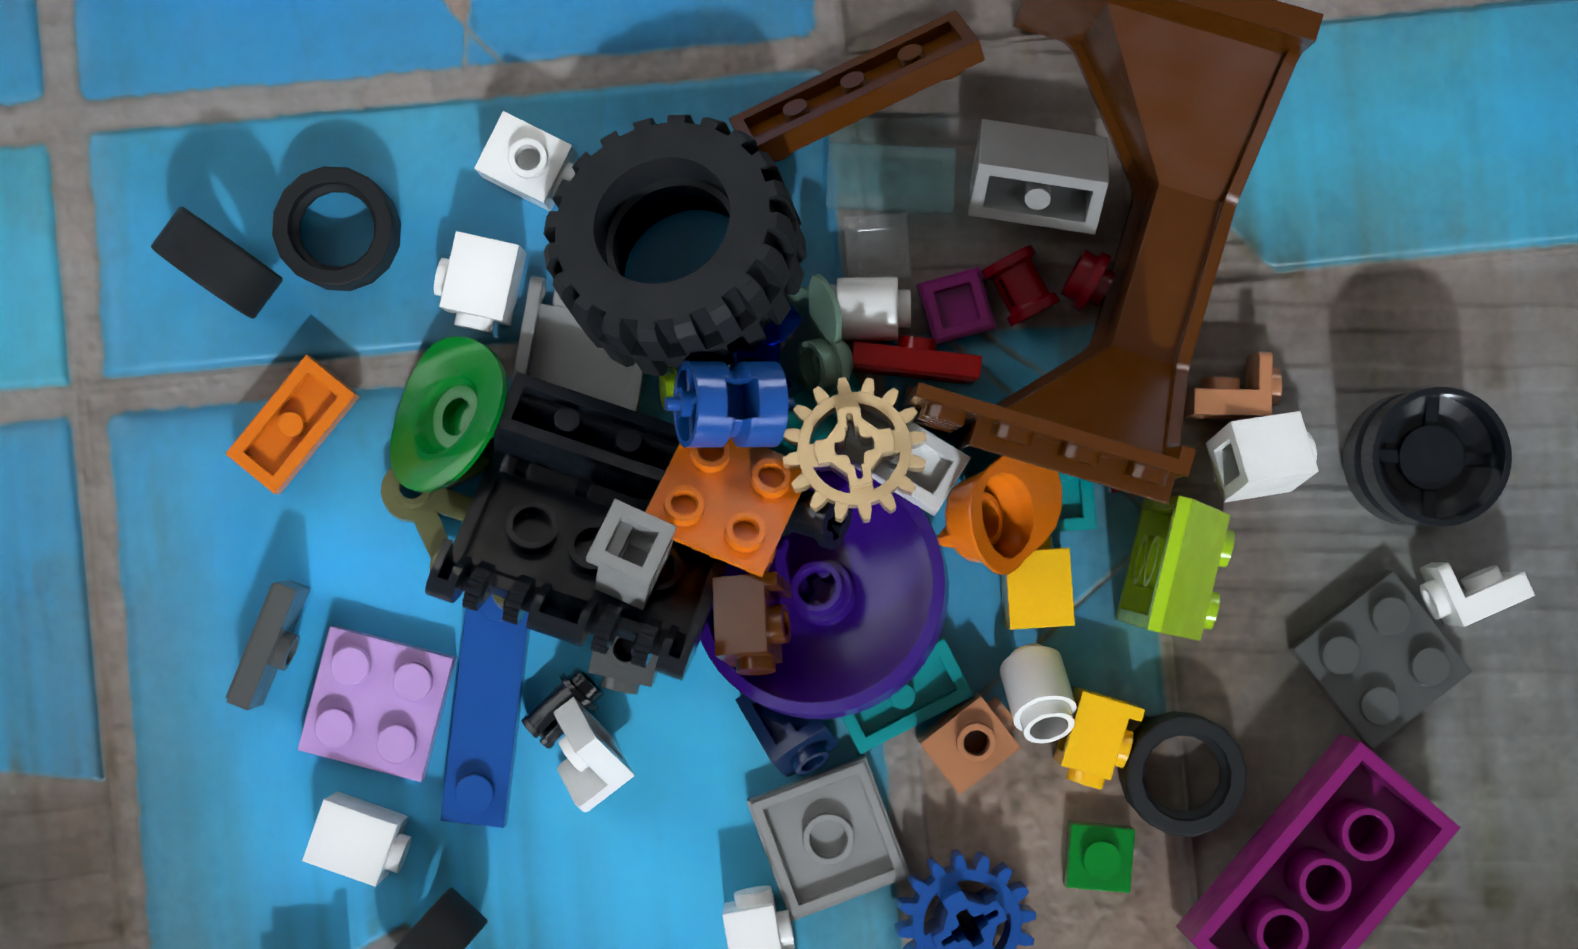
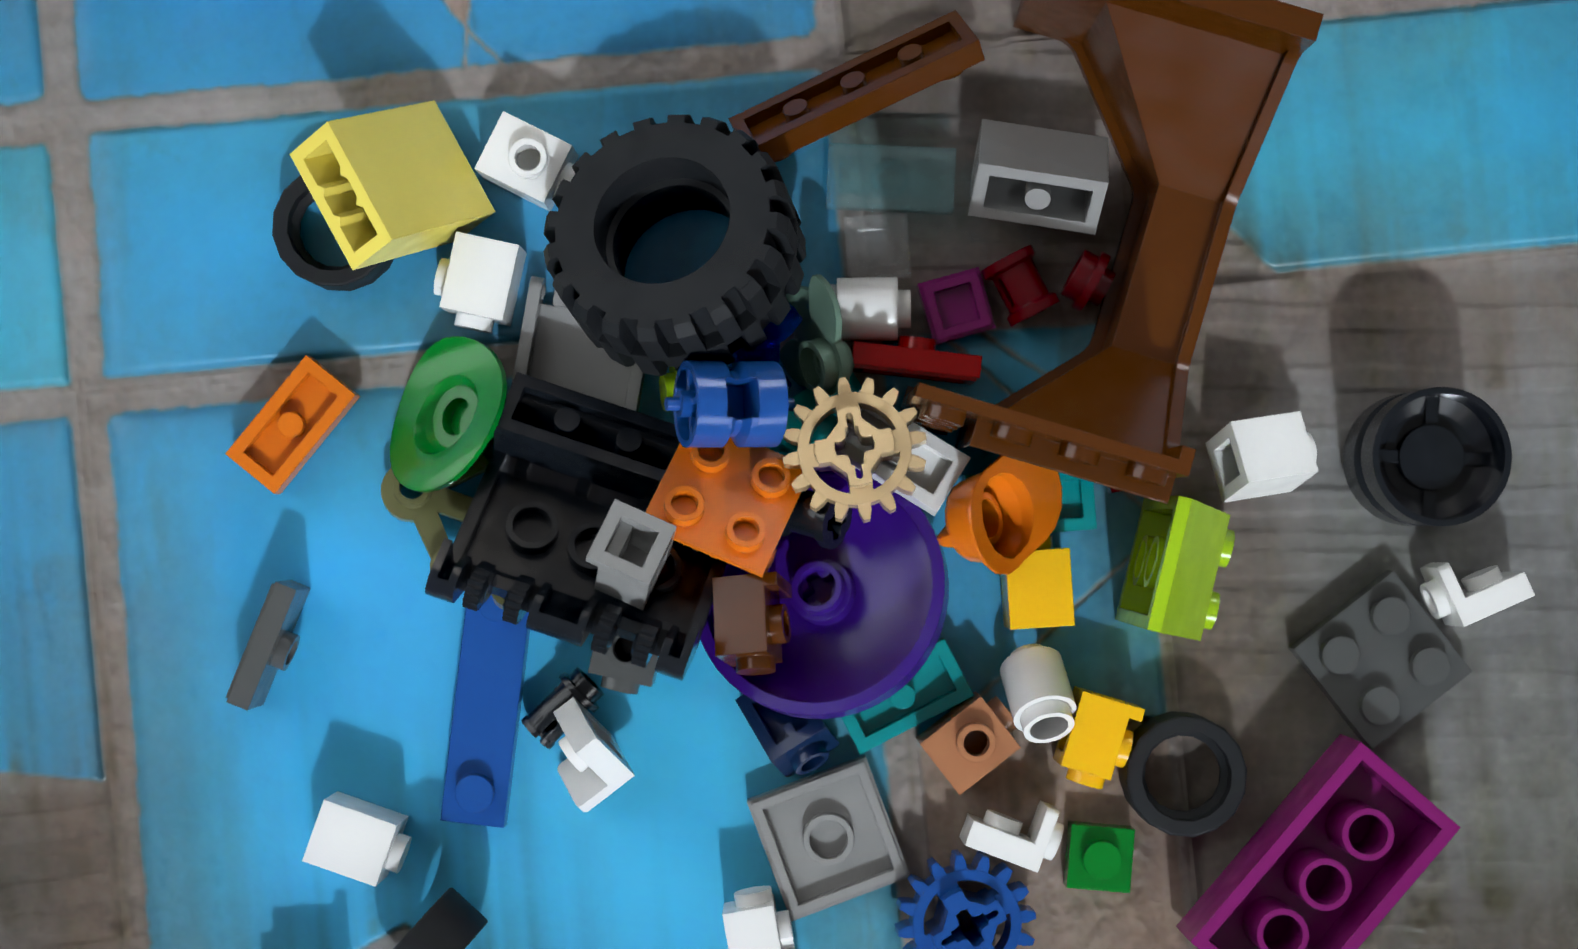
black tyre [151,206,283,319] -> none
lavender plate [297,625,457,782] -> none
nougat bracket [1183,352,1282,420] -> none
none -> light yellow brick [289,100,496,270]
none -> white bracket [959,800,1064,873]

